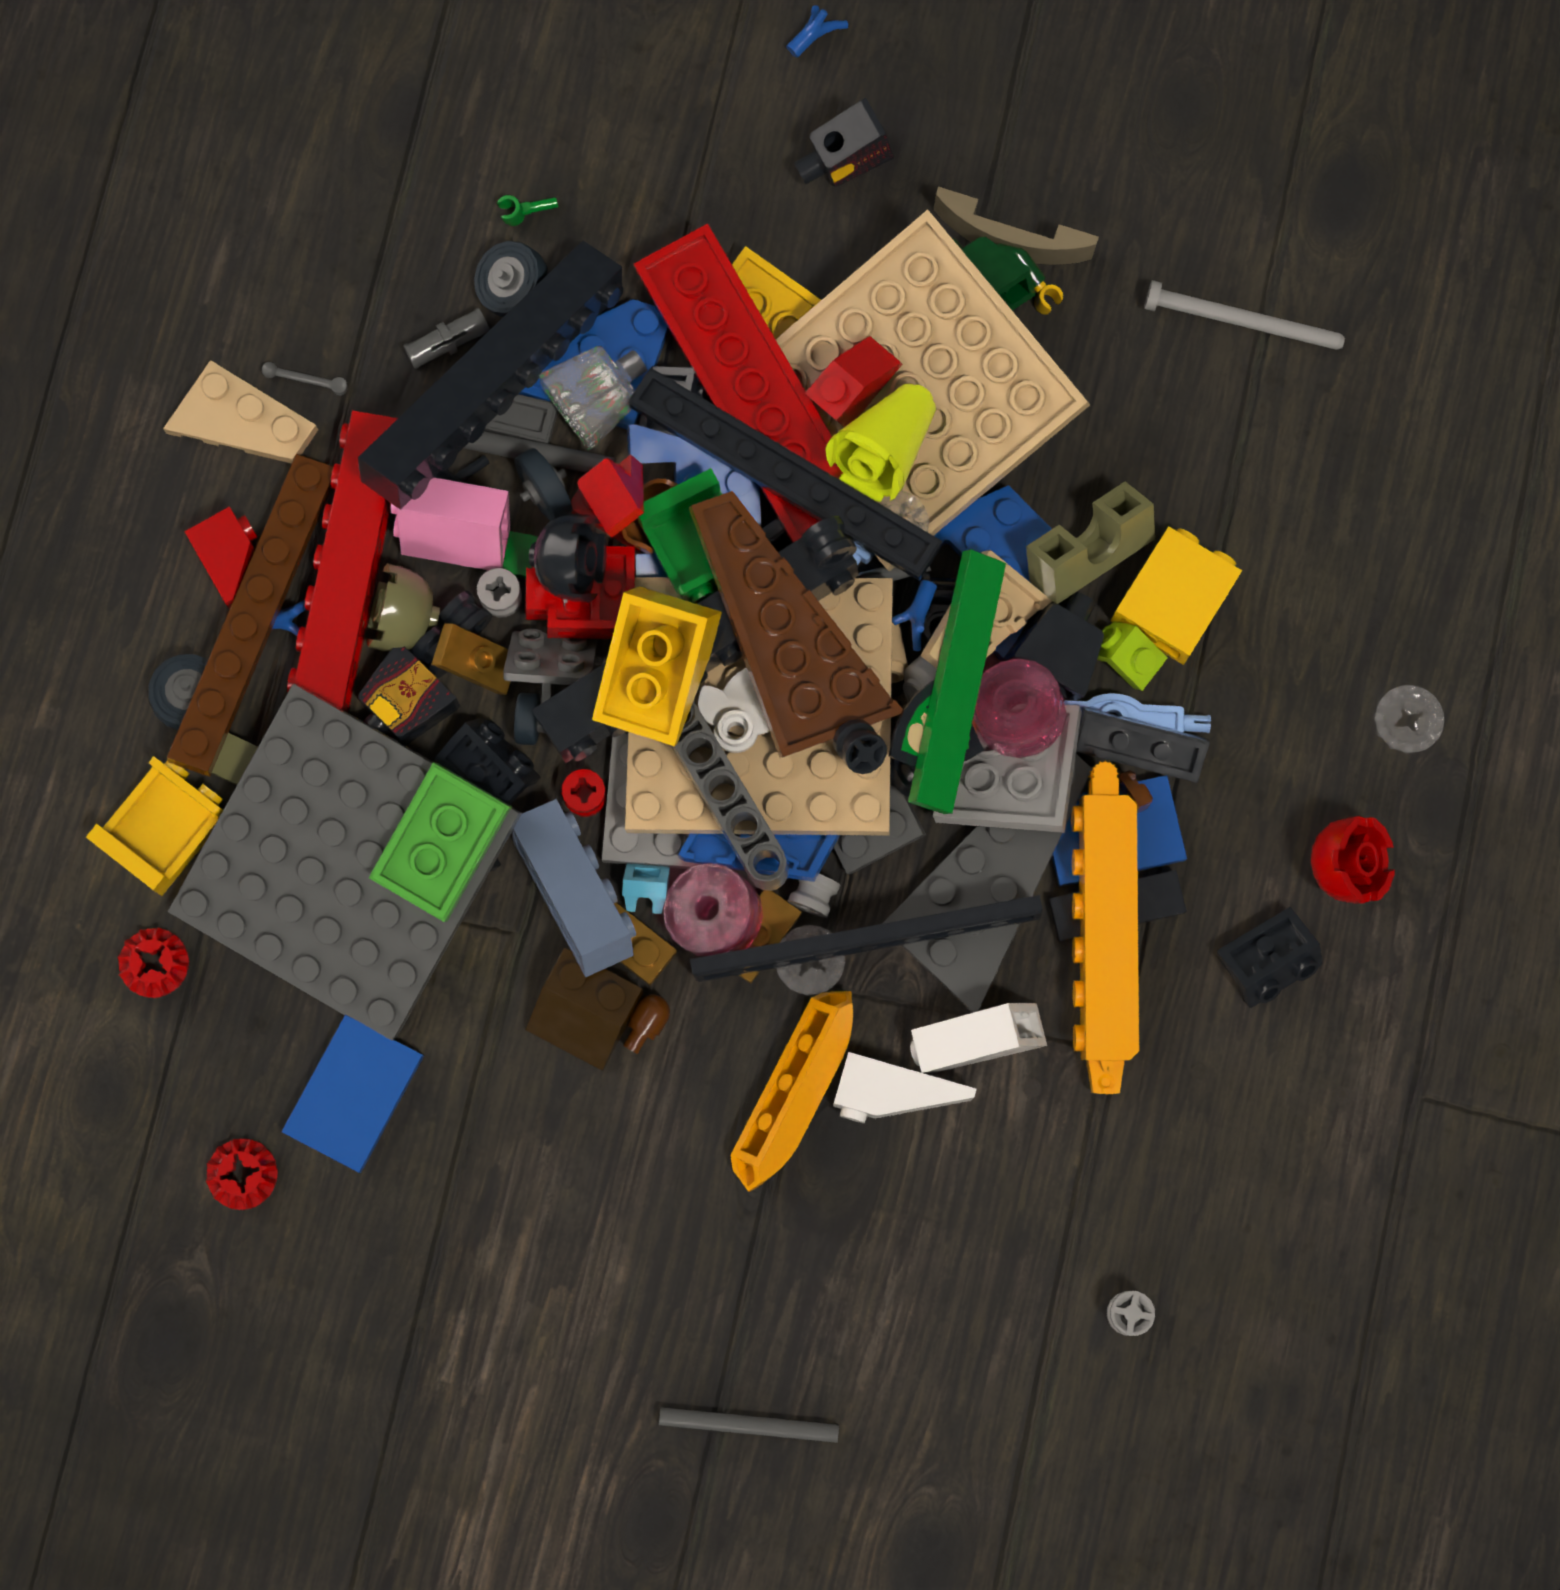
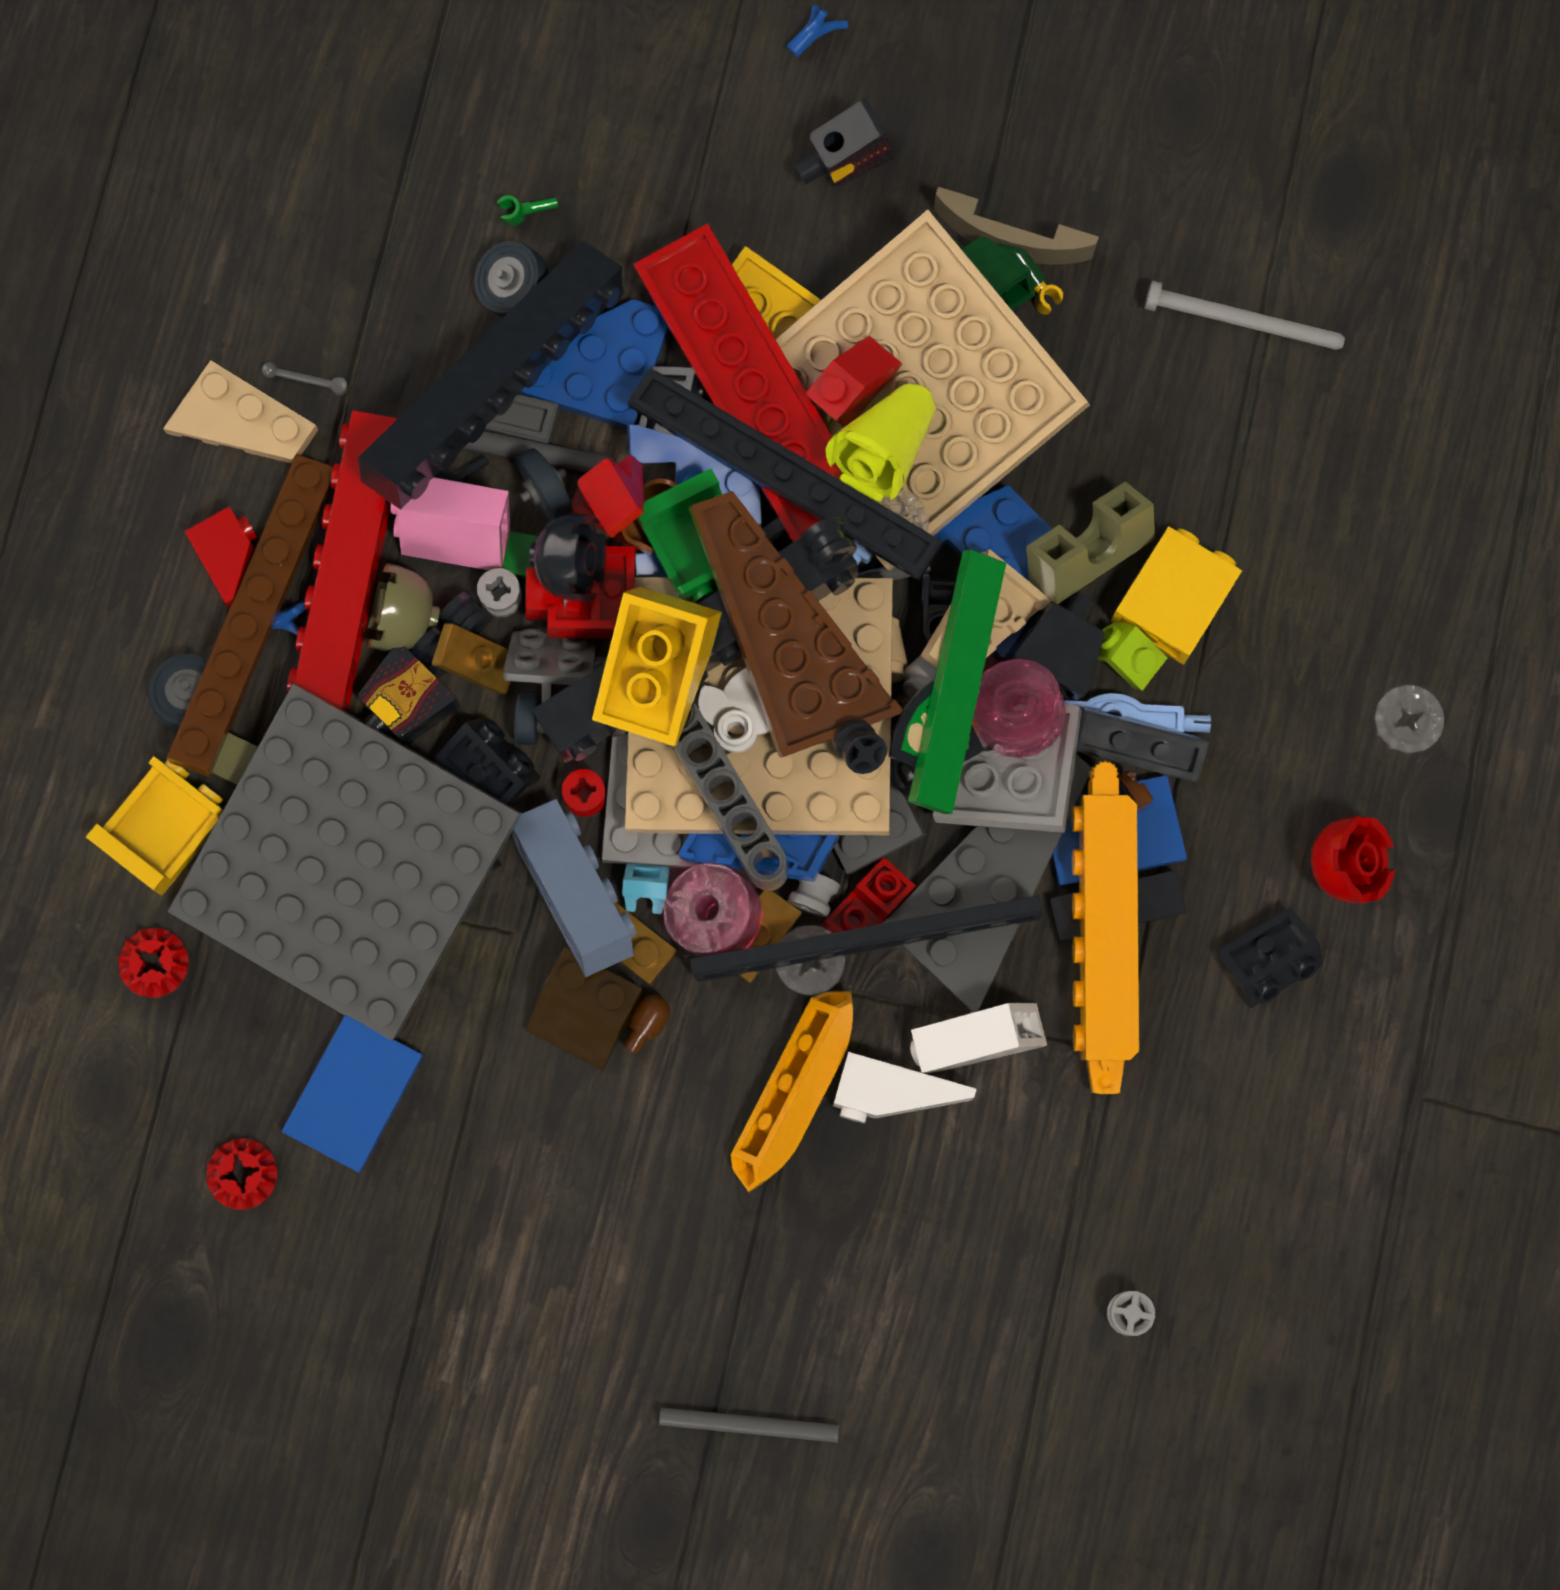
bright green tile [369,762,512,922] -> none
dark grey pin [403,308,490,369] -> none
clear torso [539,346,647,451] -> none
blue bar [892,580,937,651] -> none
none -> red slope [822,857,916,955]

